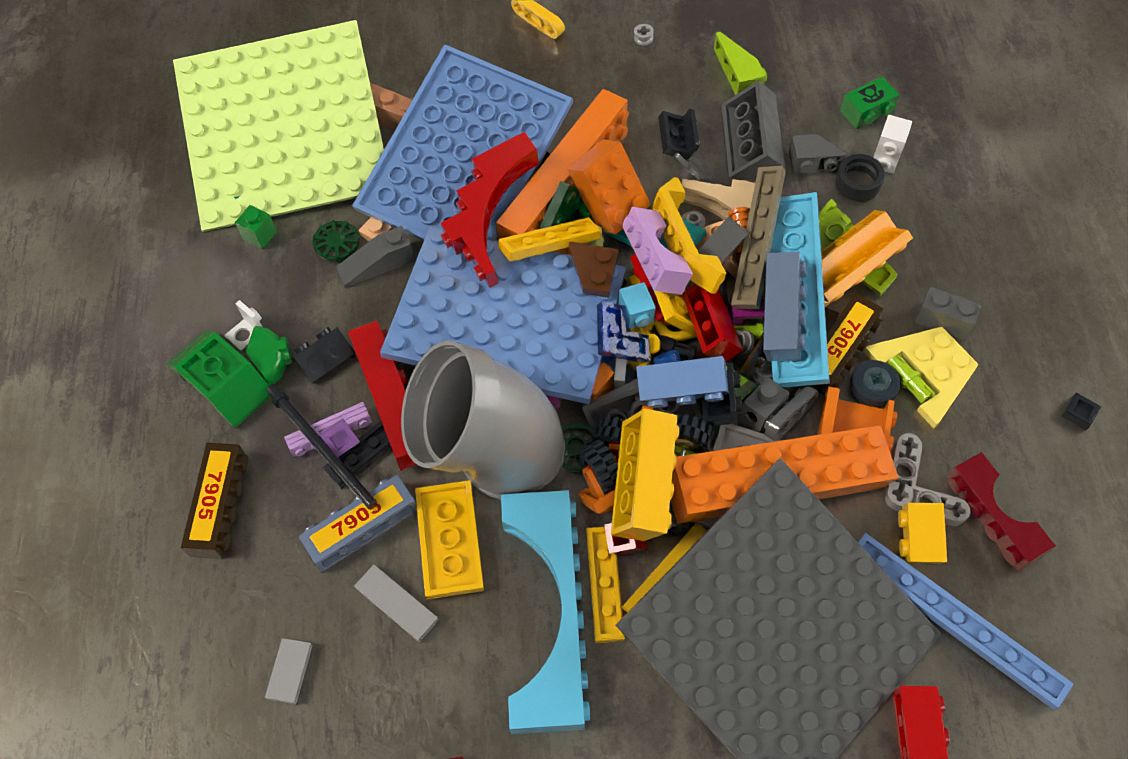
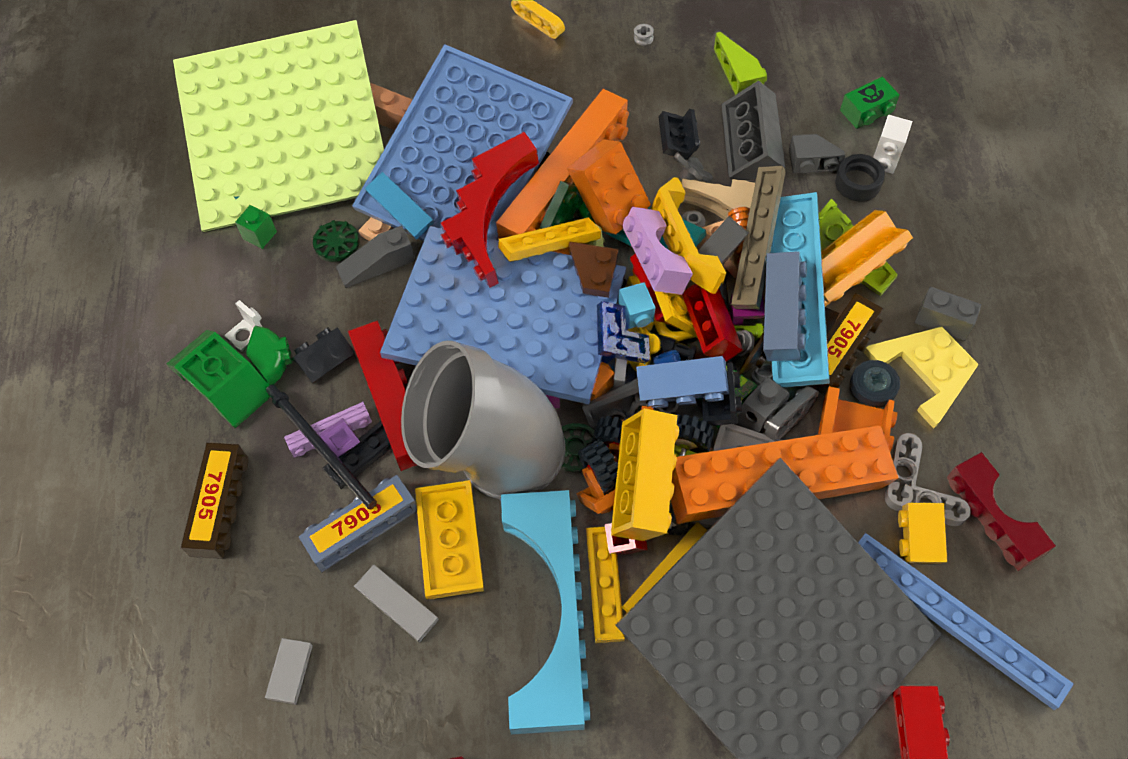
lime pin [887,354,935,404] -> none
black tile [1061,393,1101,430] -> none
none -> dark azure tile [364,172,434,240]

